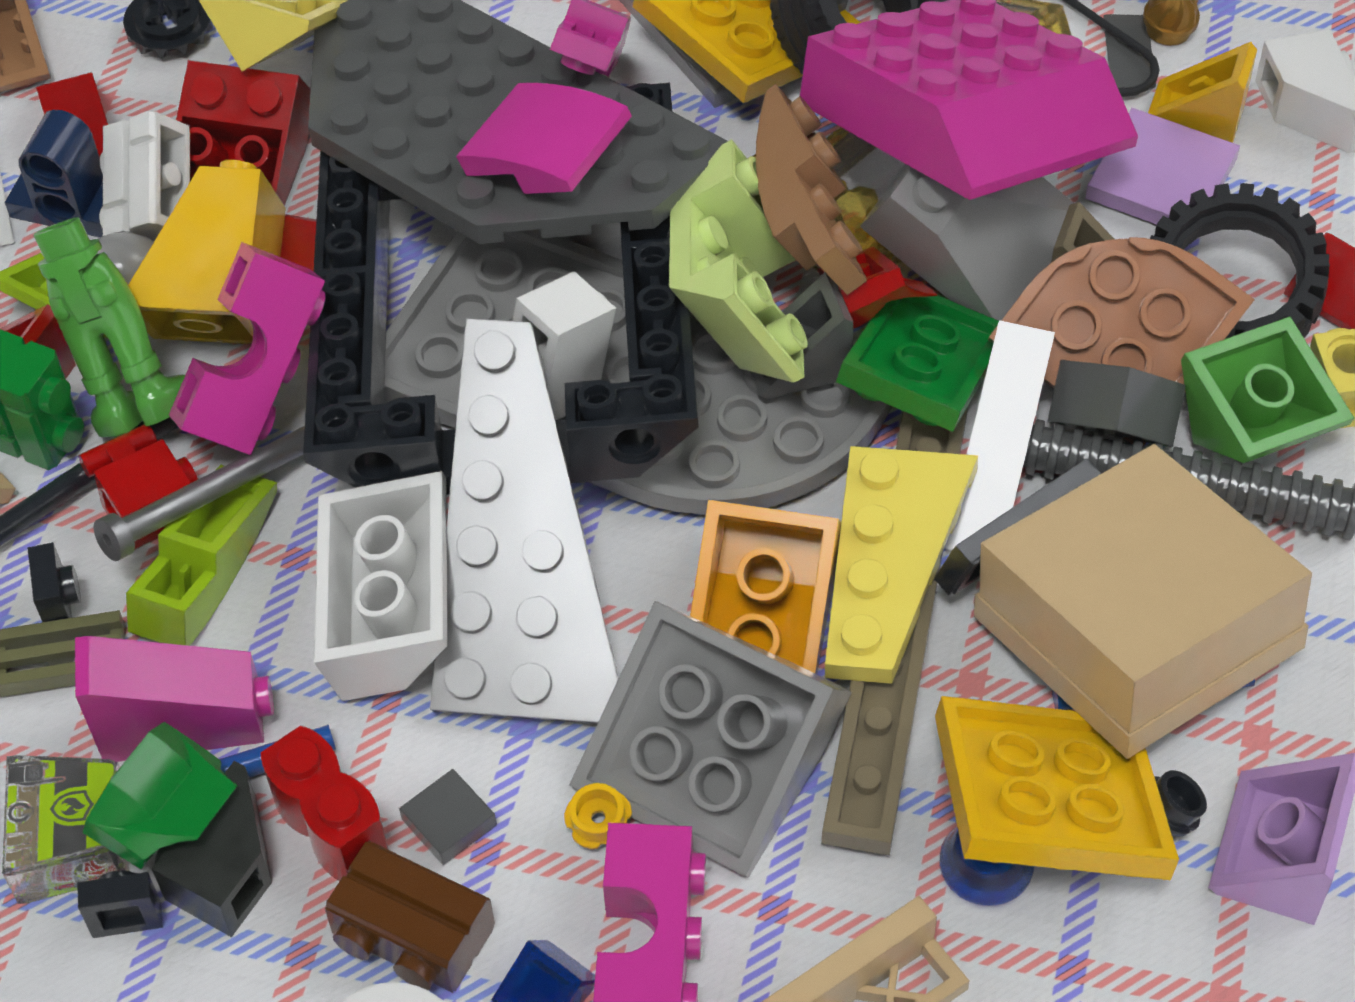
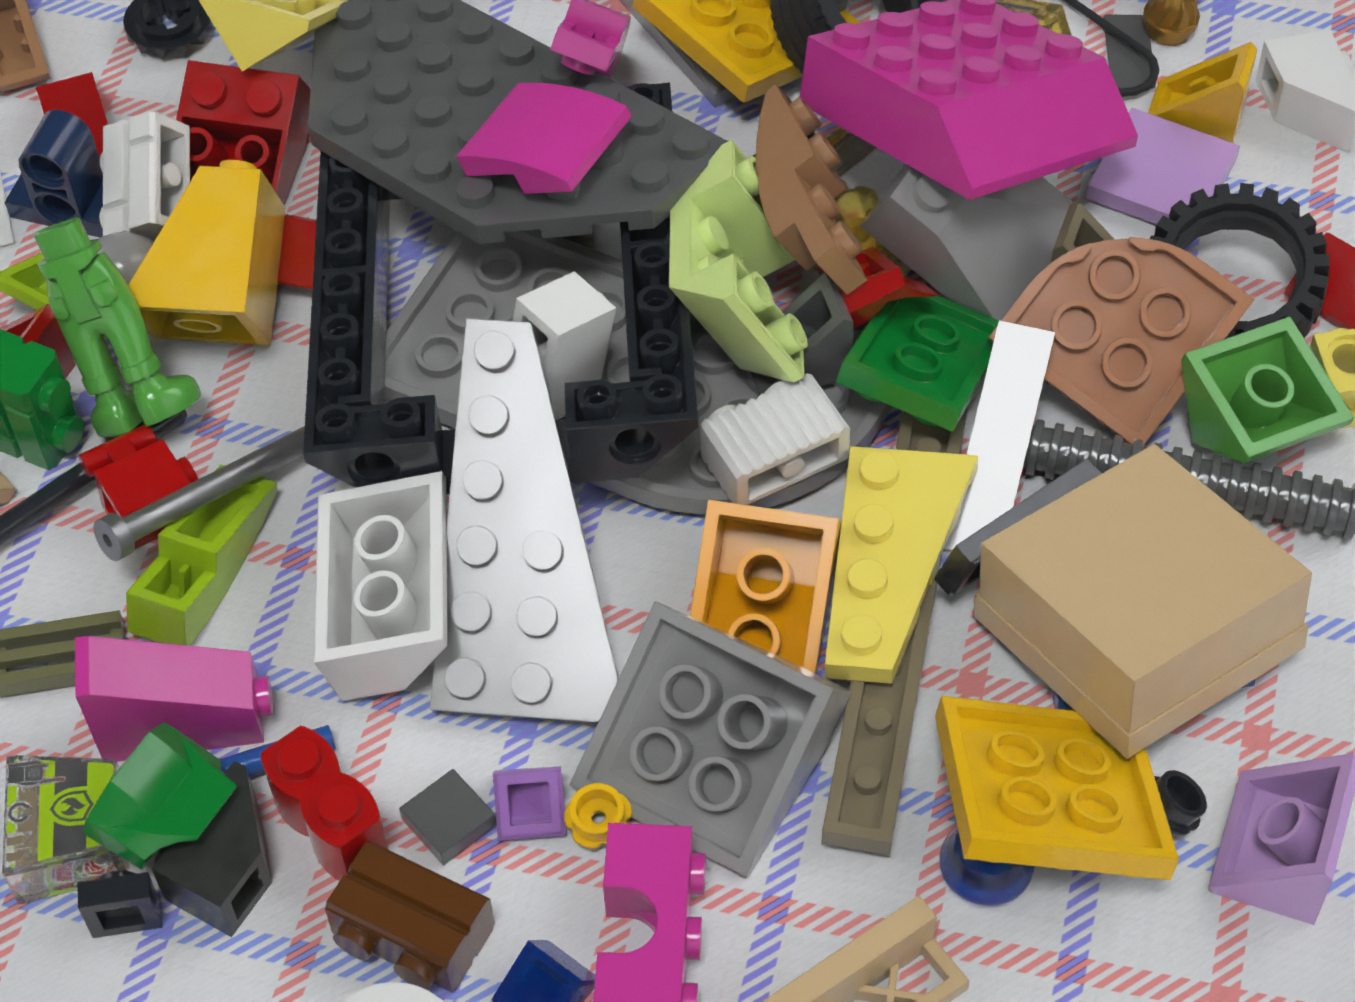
black plate [27,542,81,622] -> none
dark pink arch [169,242,325,455] -> none
dark grey slope [1047,360,1186,447] -> none
none -> medium lavender slope [493,766,566,841]
none -> white brick [700,373,850,505]

